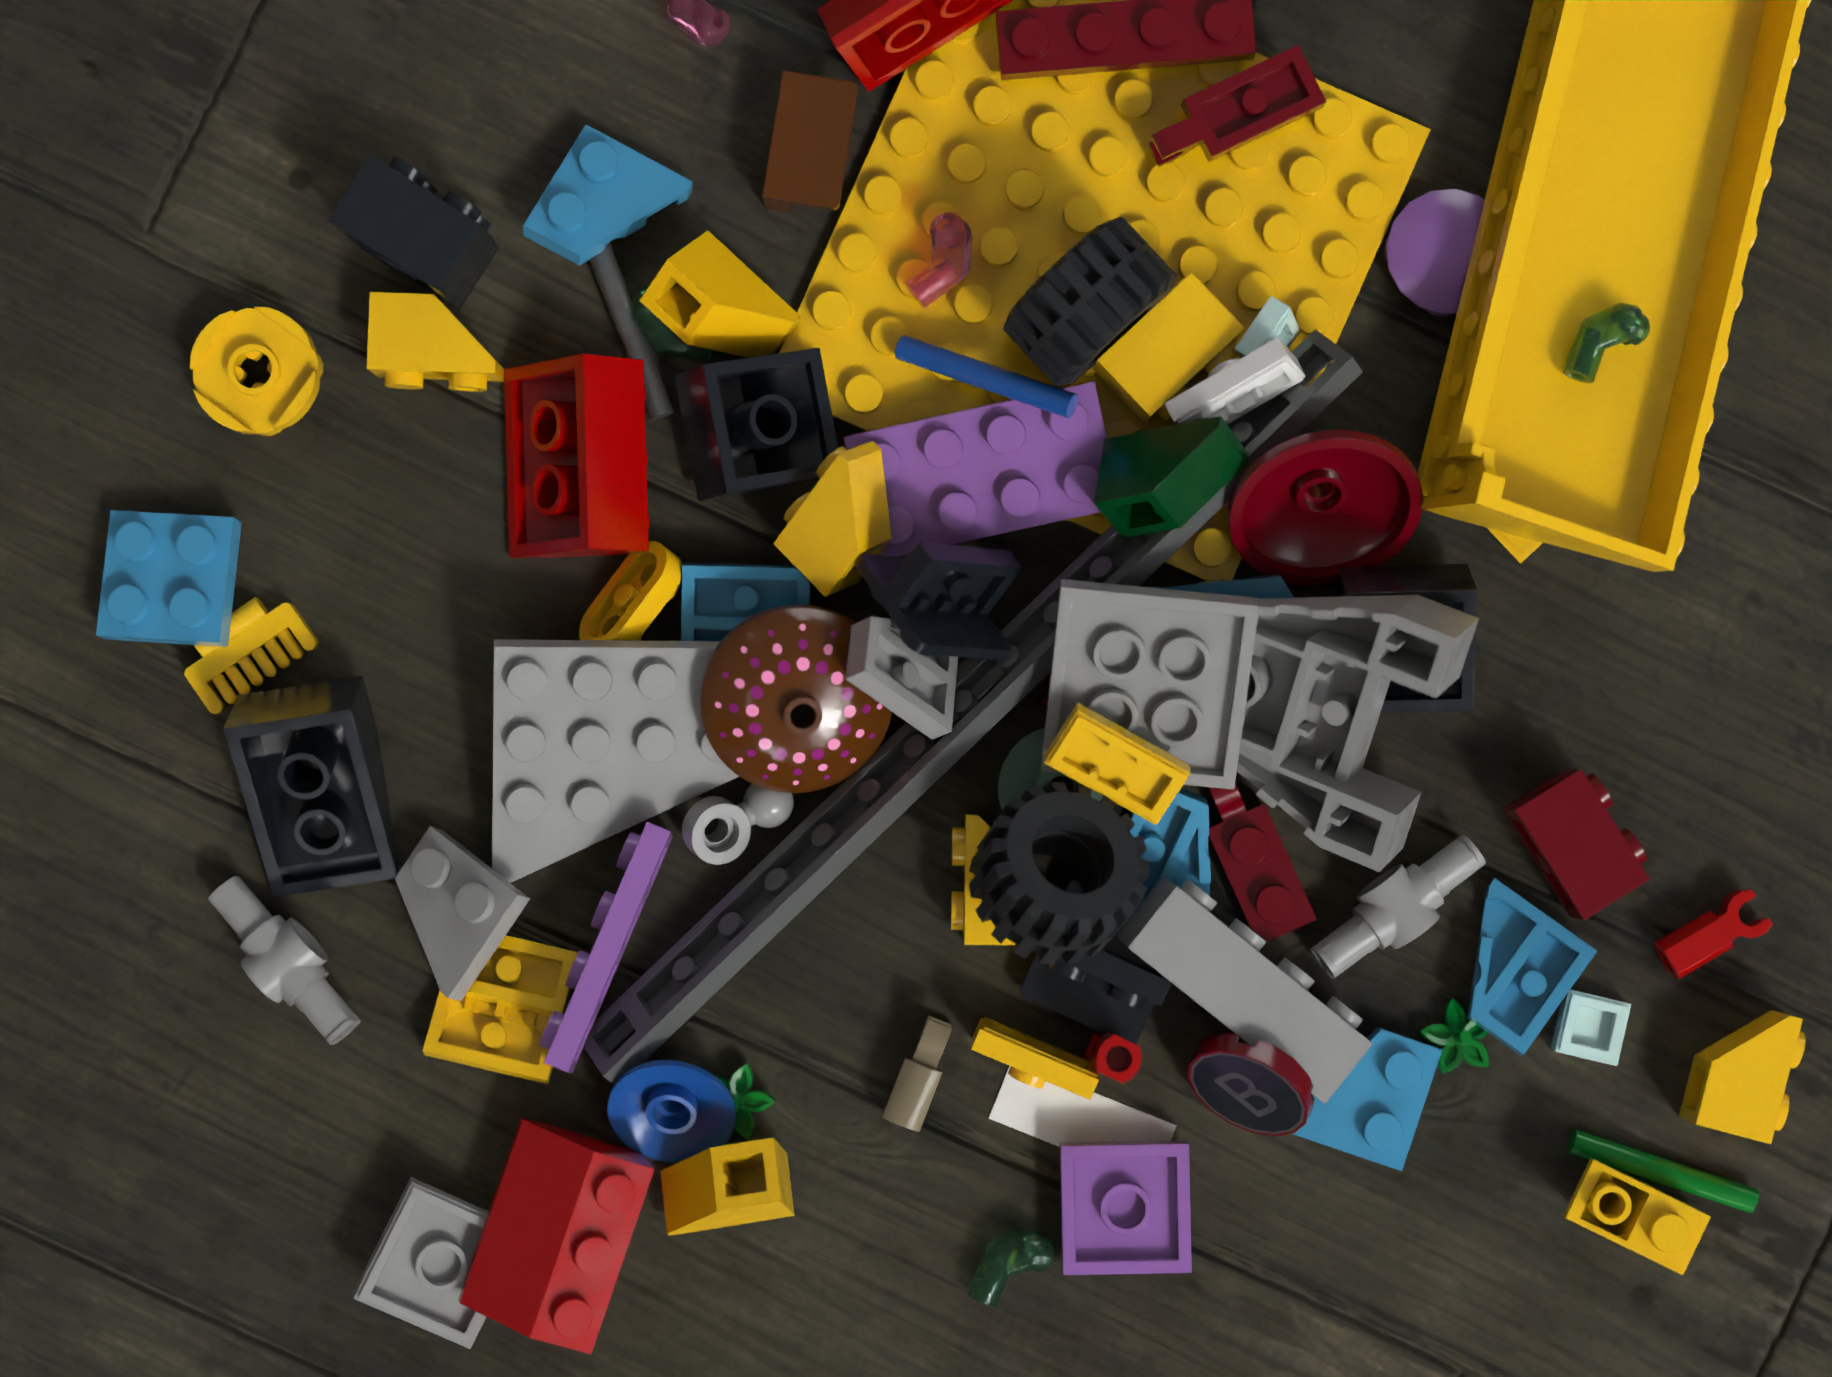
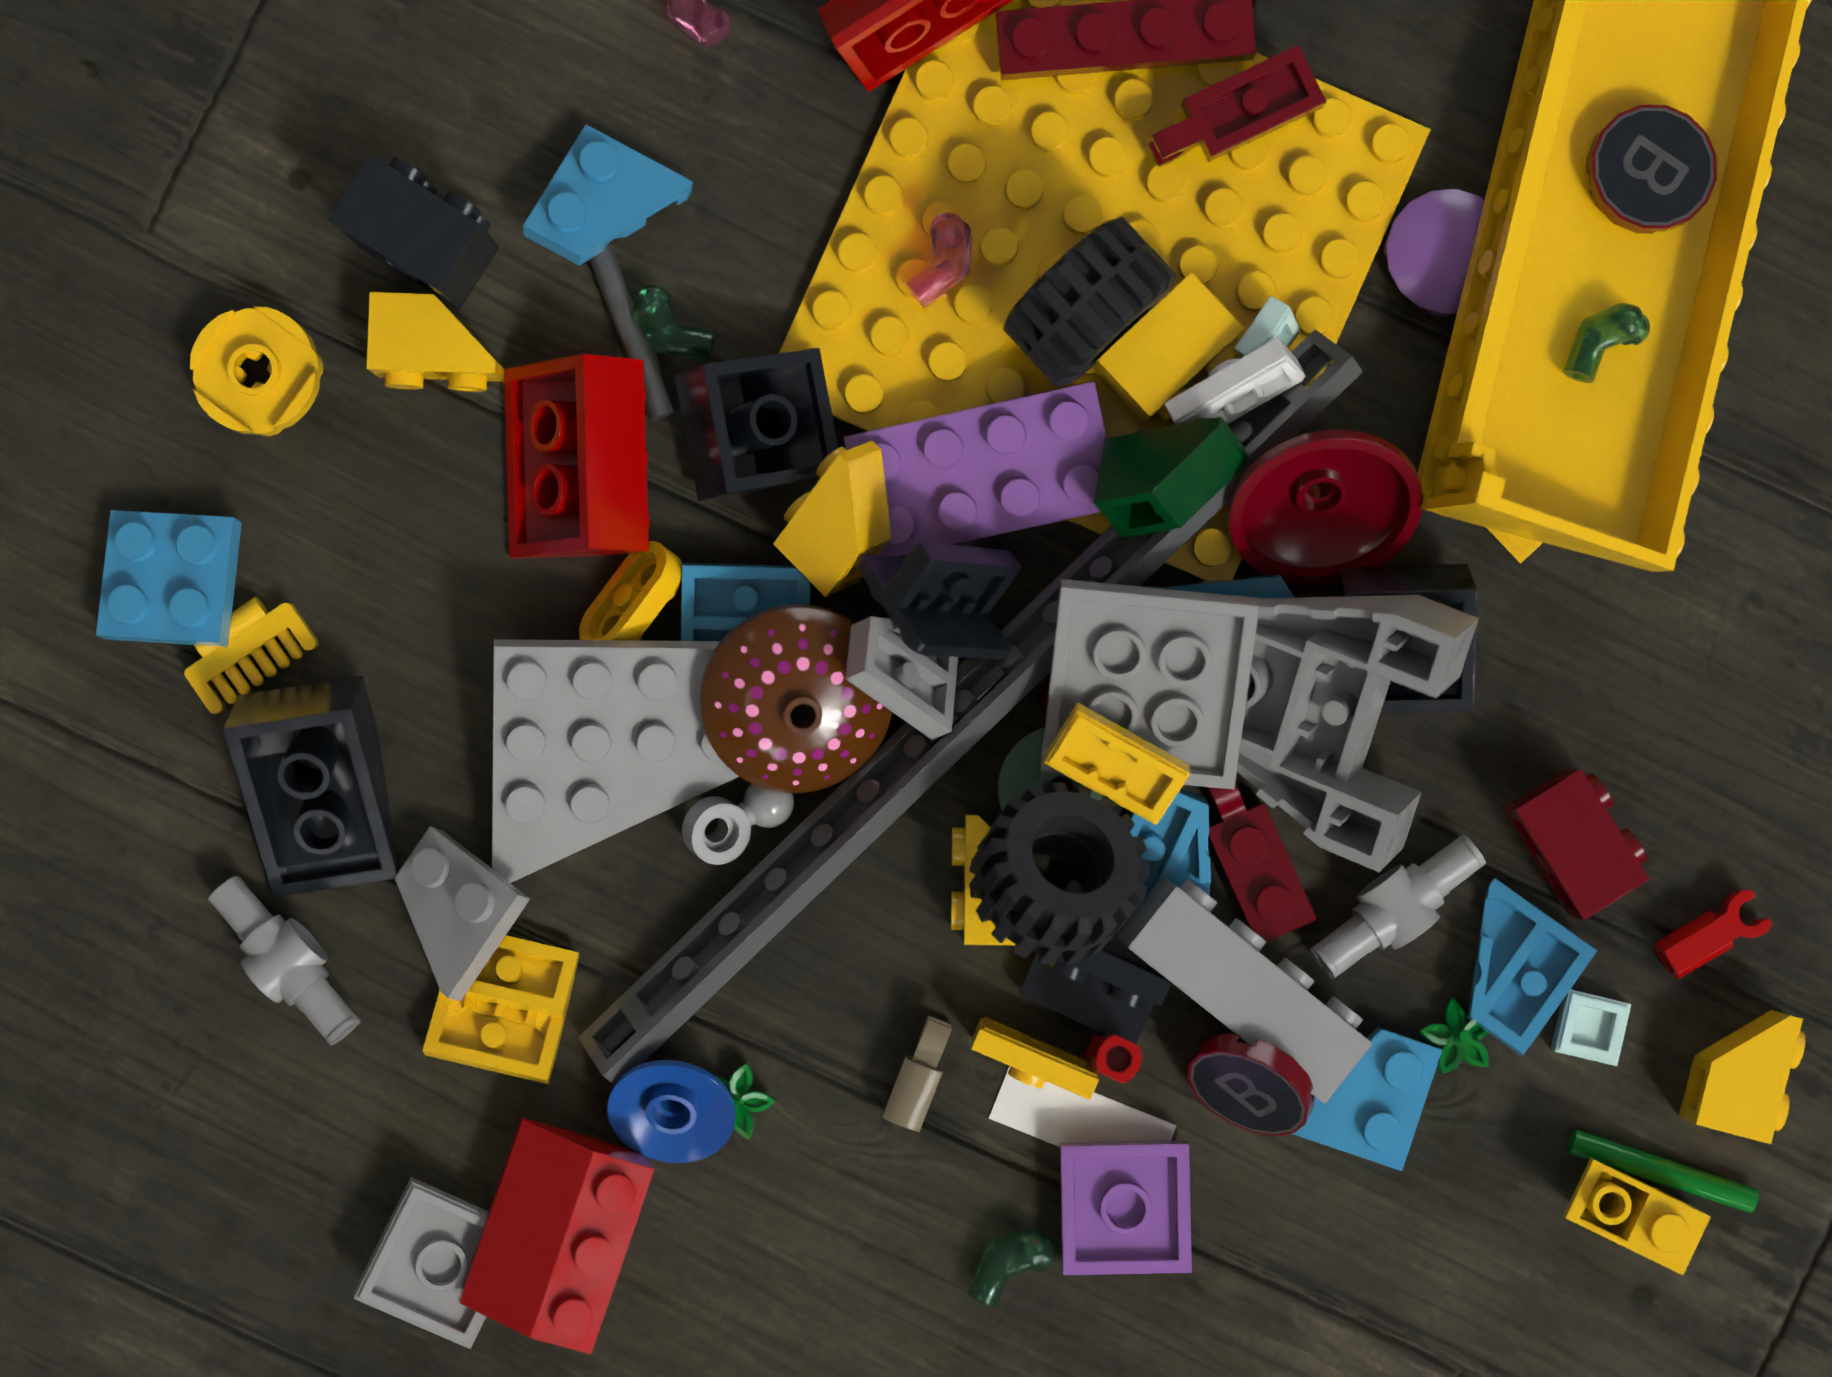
medium lavender plate [539,822,673,1073] -> none
yellow slope [639,231,801,358] -> none
yellow slope [660,1137,795,1236] -> none
reddish brown panel [762,70,858,213] -> none
blue bar [895,335,1078,419] -> none
none -> black tile [1586,105,1717,234]

